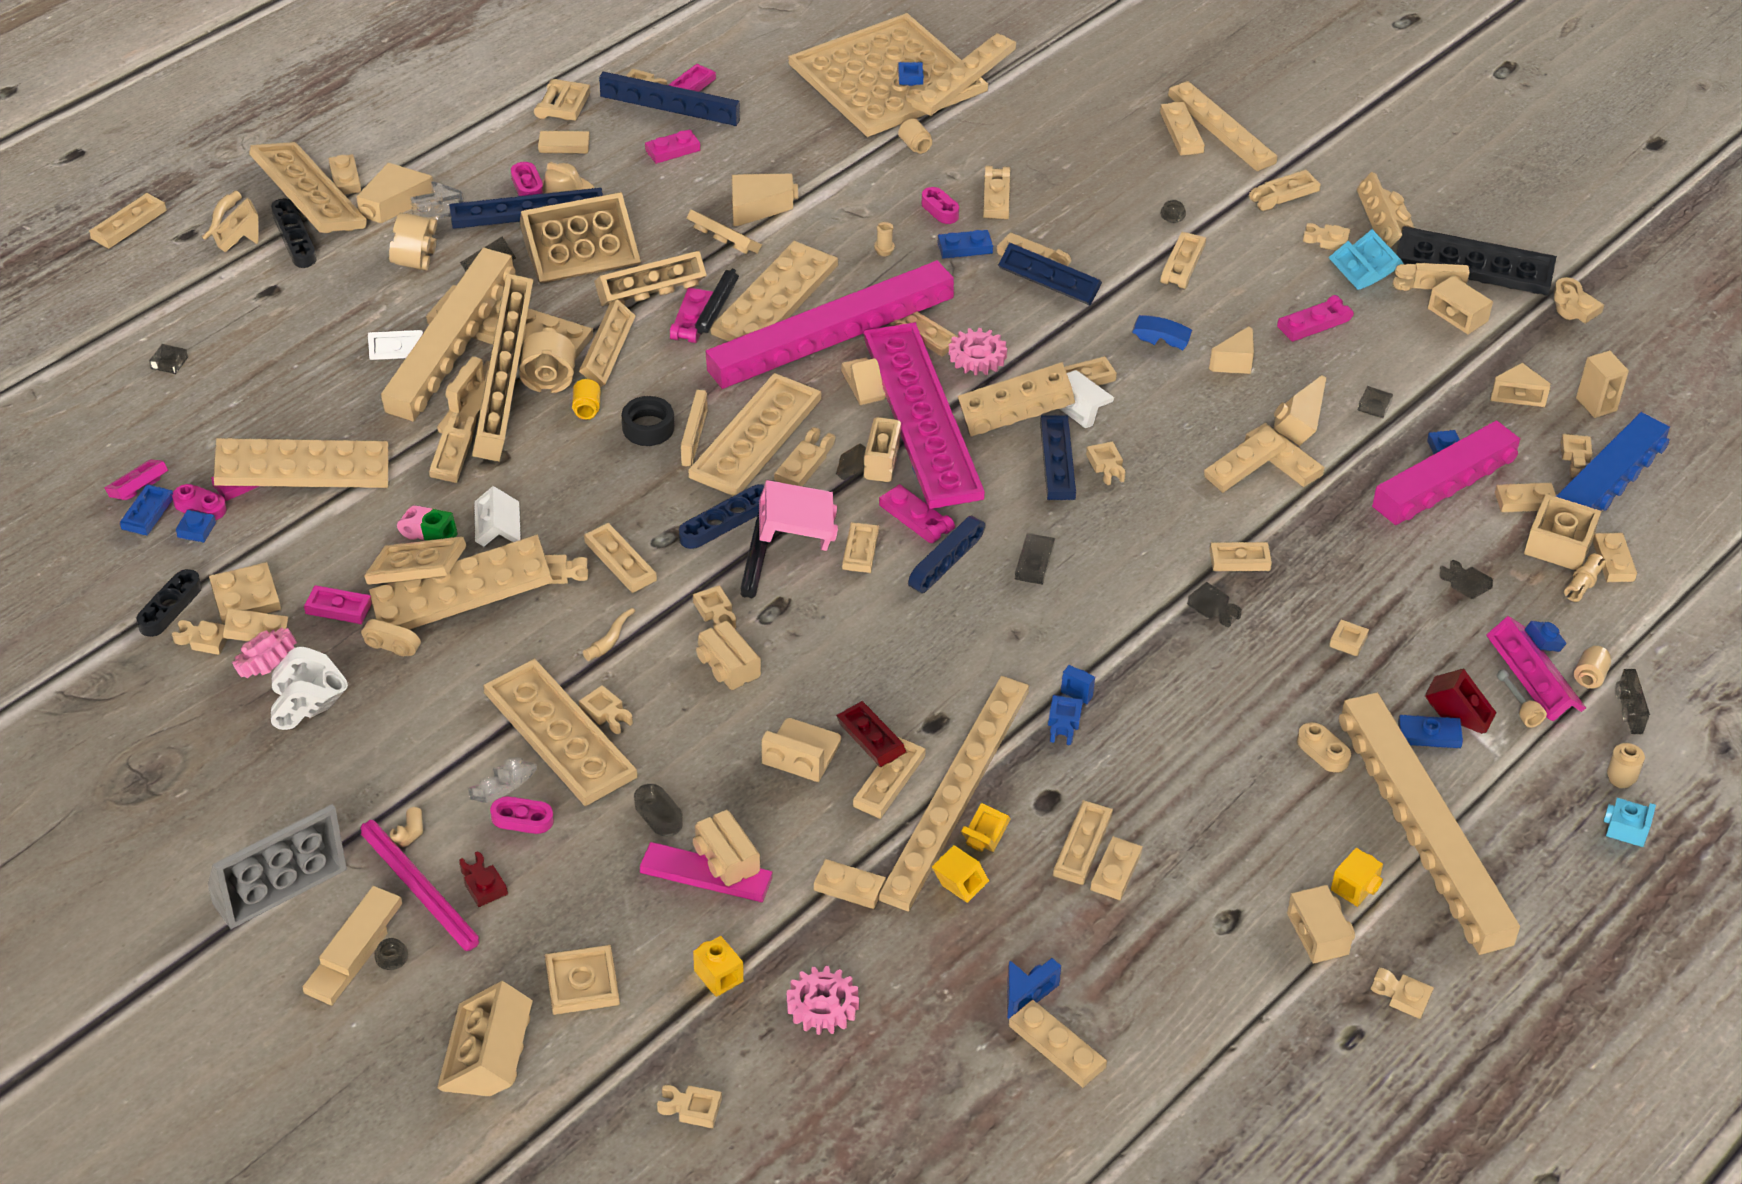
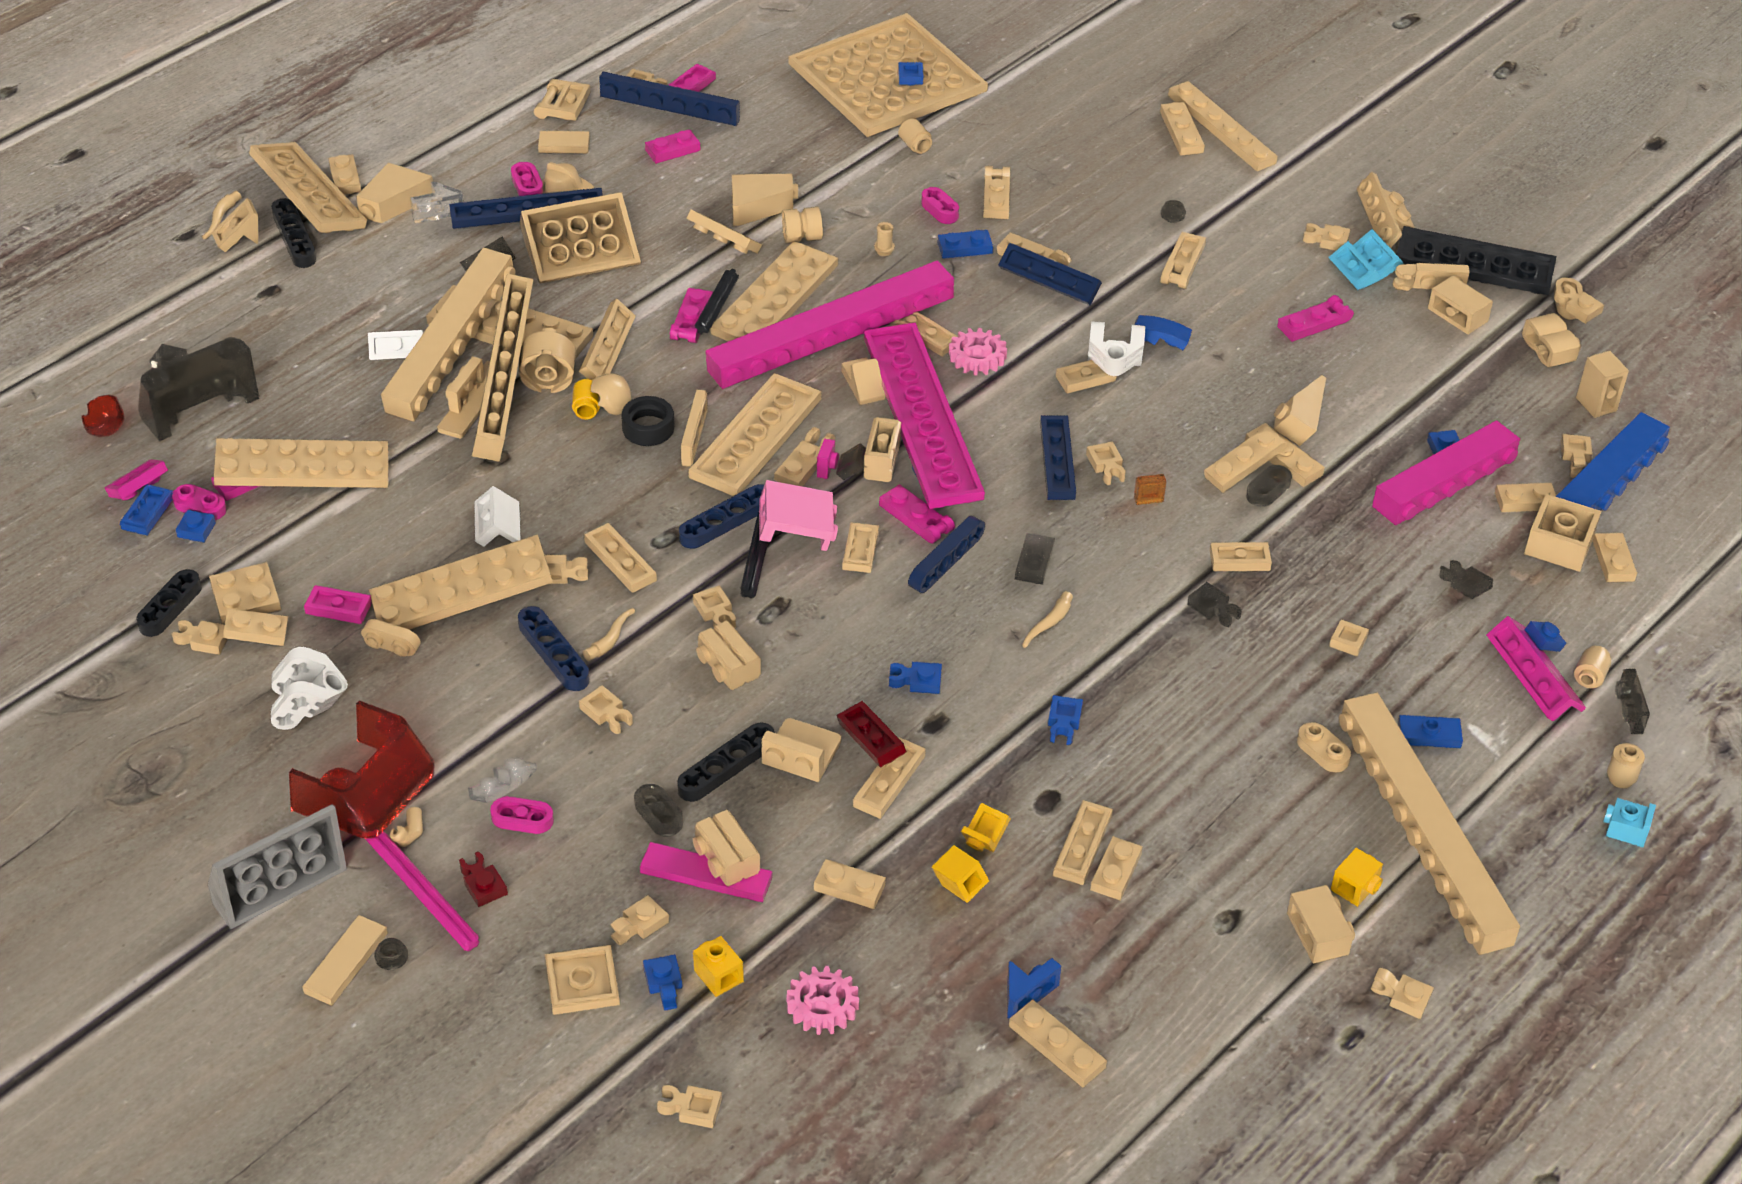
tan plate [89,193,166,249] -> none
bright pink gear [232,627,297,678] -> none
tan tile [319,886,402,976] -> none
tan tile [364,537,466,585] -> none
tan brick [389,213,437,271] -> none
leg [397,506,458,541] -> none
tan hinge [429,412,476,483] -> none
tan slope [437,981,533,1096] -> none
tan plate [483,659,637,806] -> none
tan brick [594,250,707,306] -> none
tan plate [879,676,1029,912] -> none
tan plate [912,33,1016,116] -> none
tan brick [958,362,1075,437] -> none
white panel [1060,370,1114,428] -> none
blue plate [1061,665,1095,704] -> none
tan slope [1209,326,1254,374] -> none
tan hinge [1249,170,1321,211] -> none
clear smoke plate [1357,386,1393,418] -> none
dark red slope [1424,668,1497,734] -> none
tan slope [1490,363,1550,407] -> none
tan hinge [1497,670,1547,727] -> none
tan pin [1564,553,1606,602] -> none
none -> clear red hair [81,394,125,437]
none -> clear smoke windscreen [138,337,260,441]
none -> clear red windscreen [289,700,435,839]
none -> dark blue beam [518,606,590,691]
none -> tan hair [591,374,631,415]
none -> tan plate [611,895,669,945]
none -> blue plate [643,954,682,1011]
none -> black beam [677,722,775,802]
none -> tan wheel [782,207,823,243]
none -> dark pink plate [817,438,839,479]
none -> blue plate [889,662,942,694]
none -> tan animal [1022,591,1073,648]
none -> white piece [1088,321,1145,376]
none -> clear orange tile [1134,474,1167,505]
none -> clear smoke plate [1246,465,1292,507]
none -> tan brick [1522,313,1581,367]

